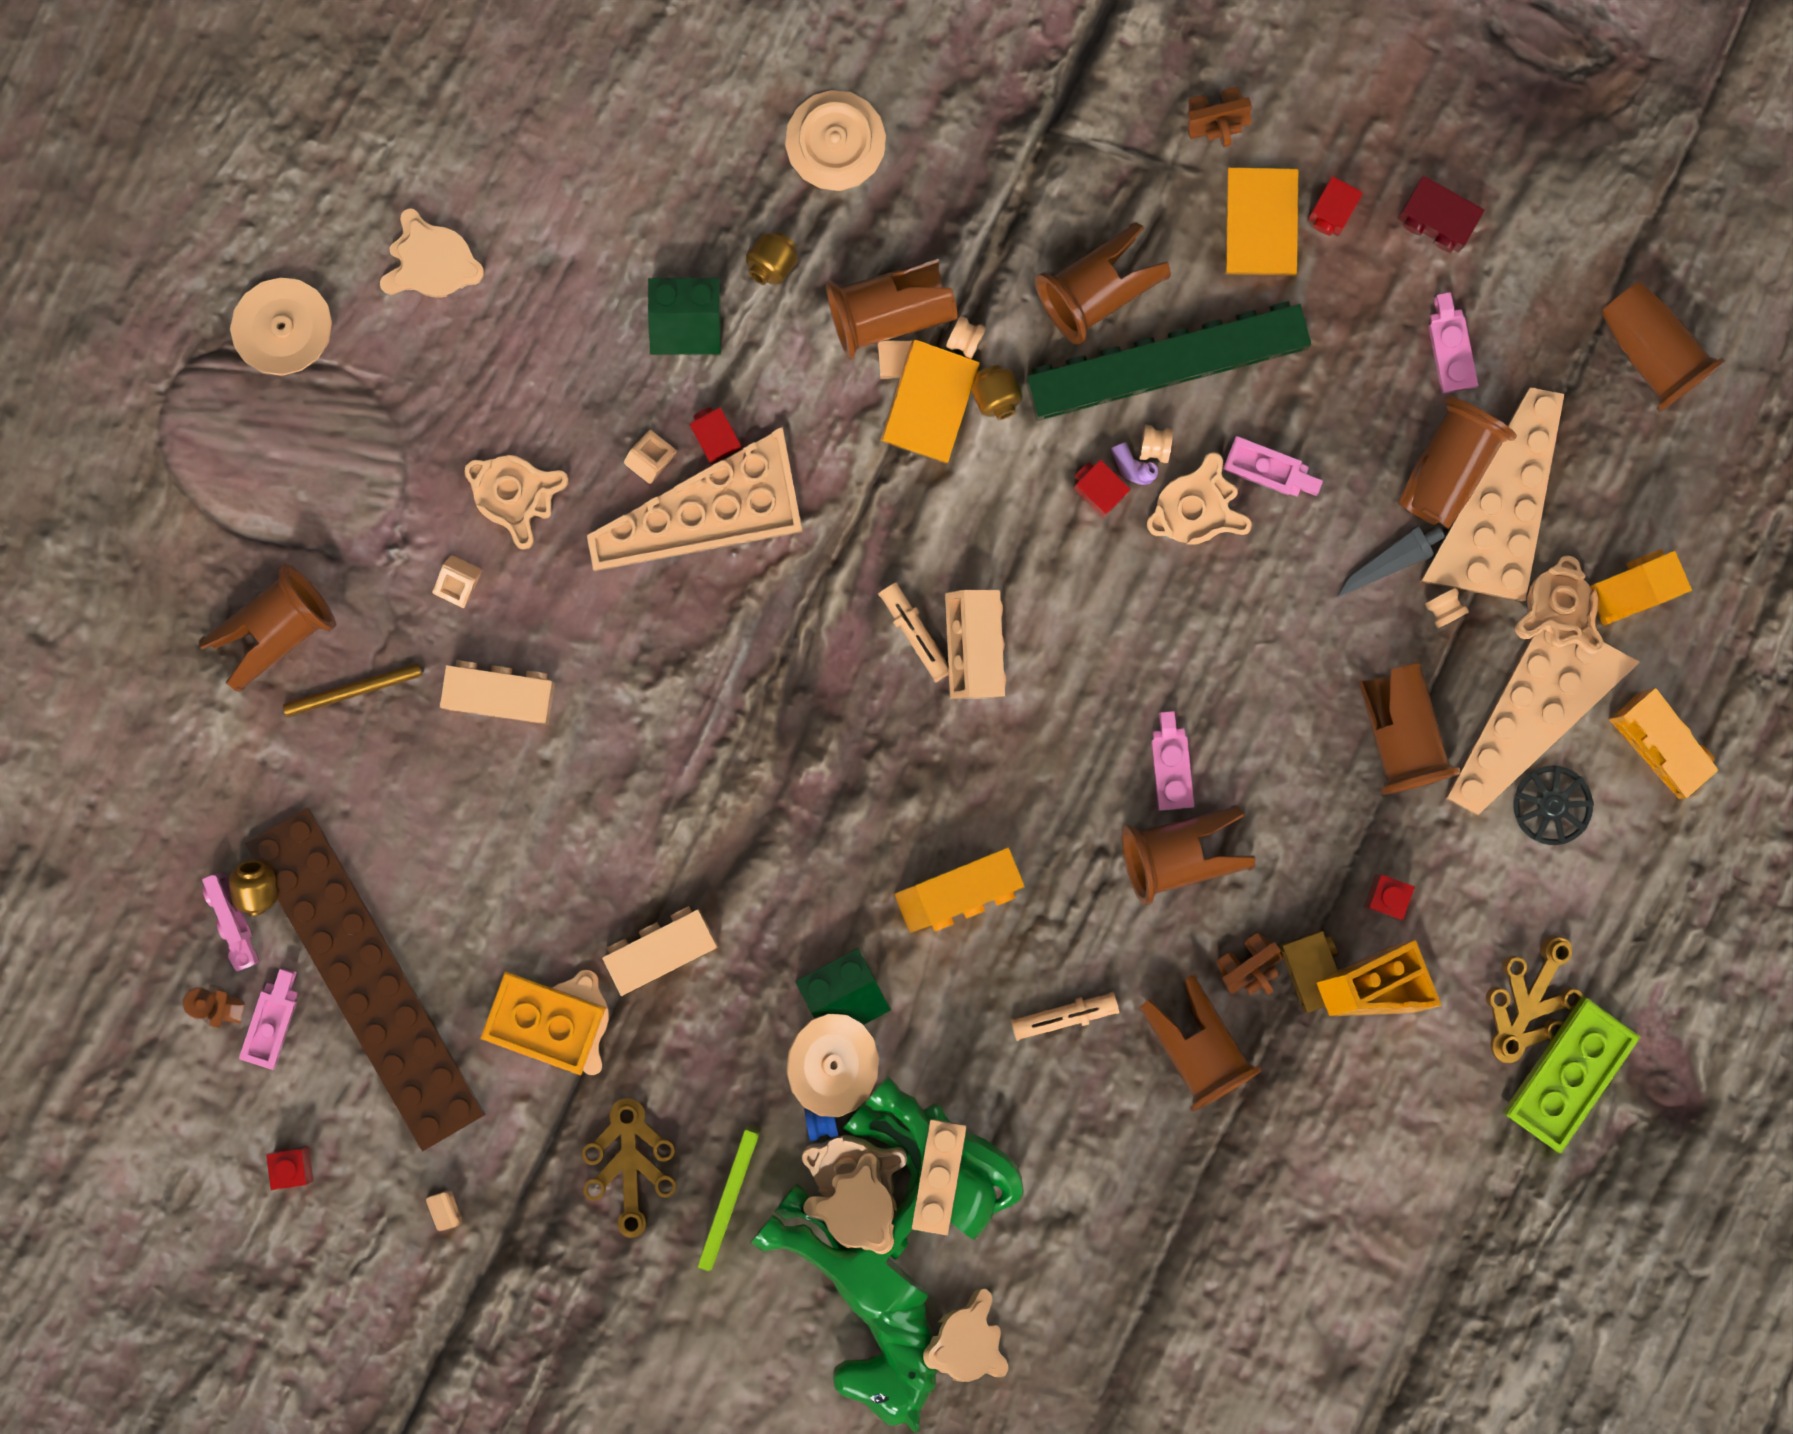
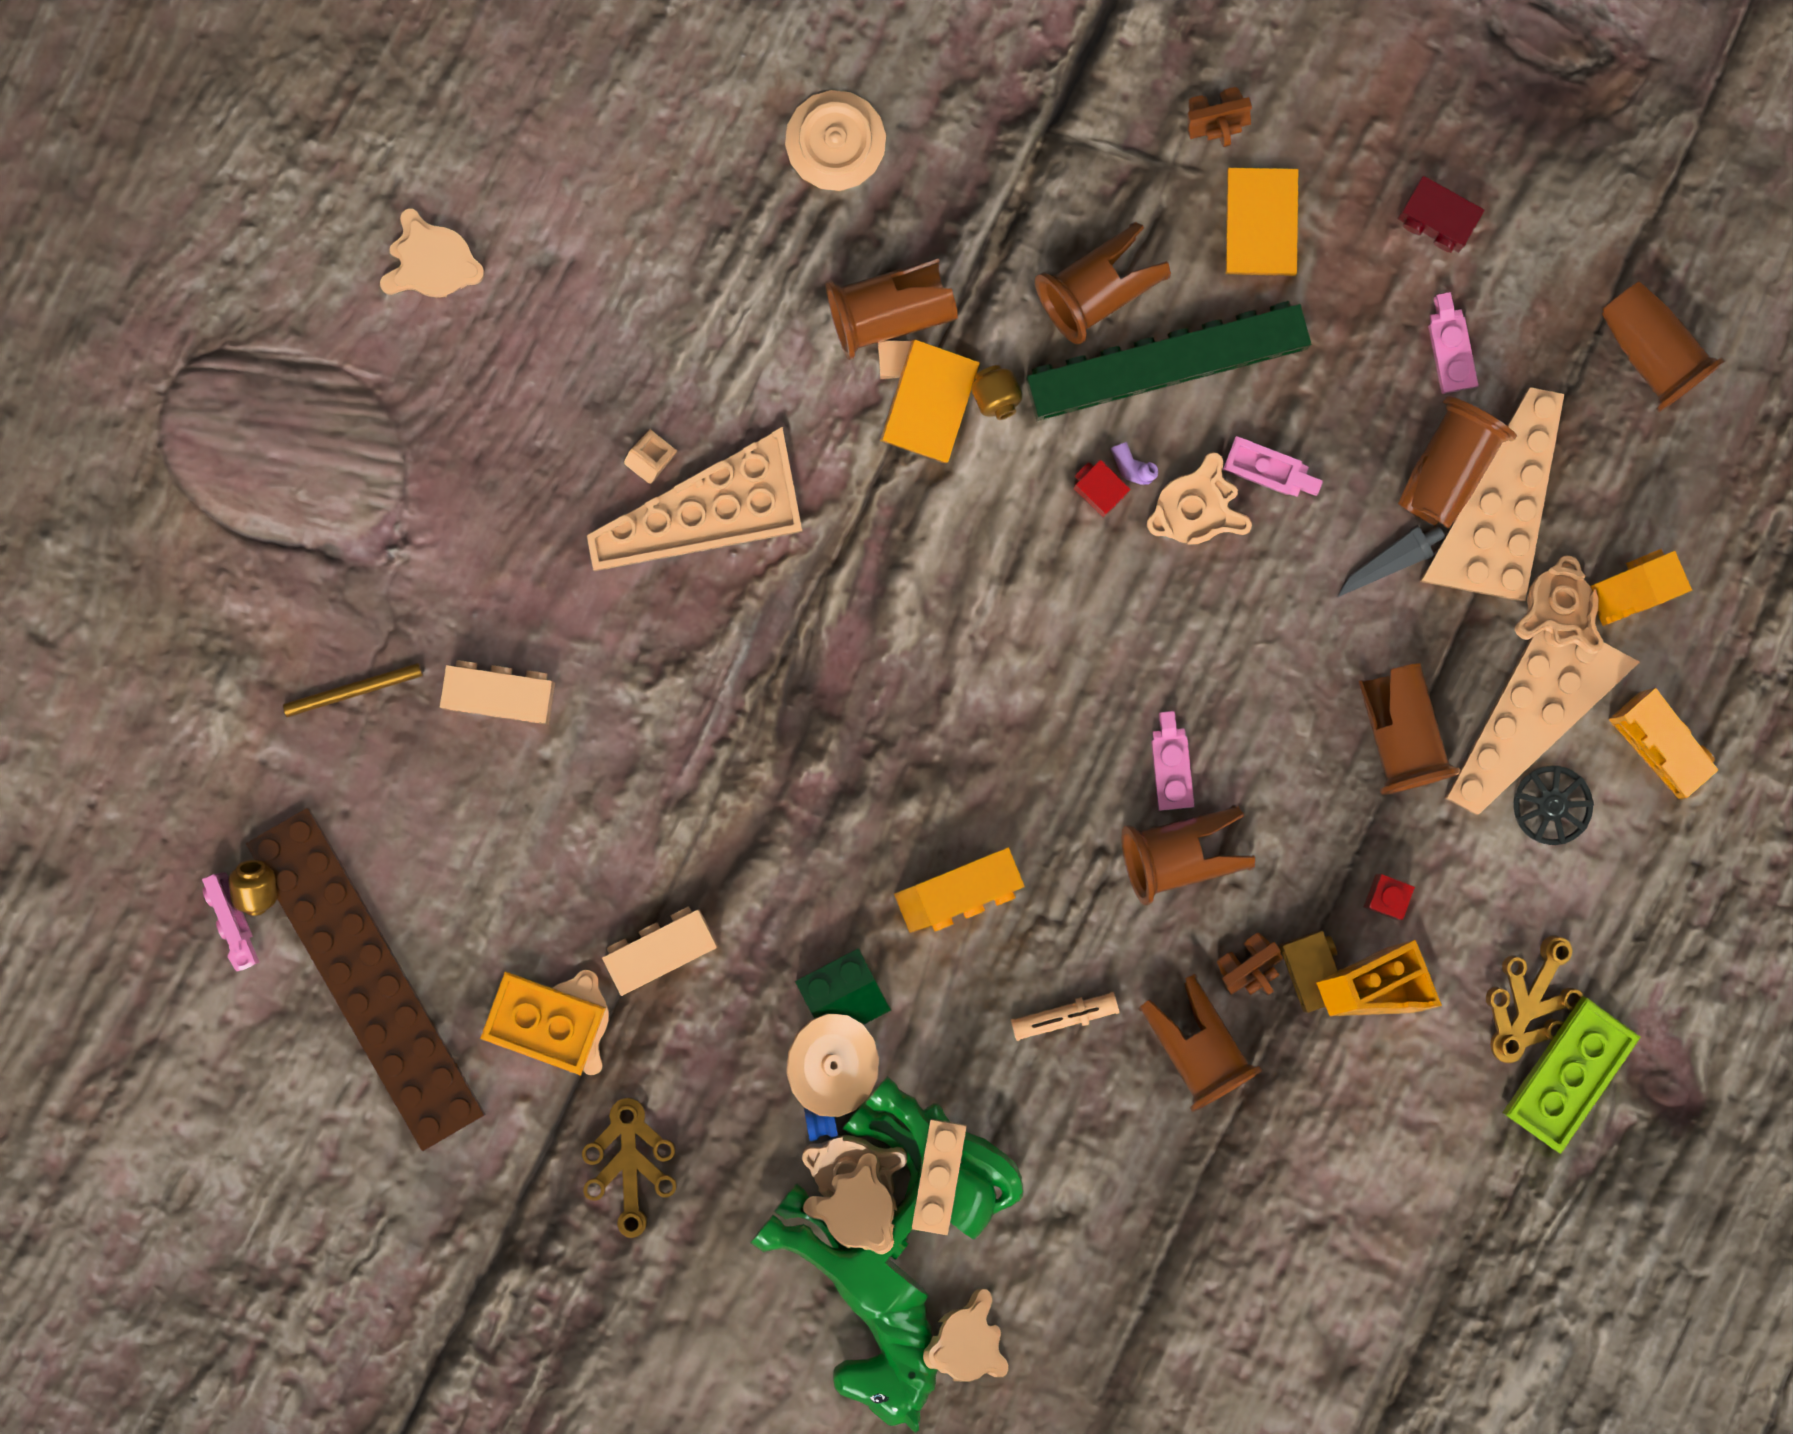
dark orange hips [183,985,245,1028] -> none
dark orange piece [198,563,336,692] -> none
light nougat piece [230,277,333,376] -> none
bright pink hinge [239,968,298,1070] -> none
red brick [266,1146,313,1190] -> none
light nougat slope [426,1189,463,1231] -> none
light nougat slope [432,555,482,608] -> none
light nougat tile [464,455,569,550] -> none
dark green slope [648,278,721,355] -> none
red brick [689,407,742,465] -> none
lime tile [698,1125,760,1271] -> none
pearl gold head [746,232,798,285] -> none
light nougat pin [878,582,949,683] -> none
light nougat brick [945,590,1006,699] -> none
light nougat wheel [946,315,986,359] -> none
light nougat wheel [1139,424,1173,463] -> none
red brick [1308,176,1363,236] -> none
light nougat wheel [1425,587,1469,629] -> none

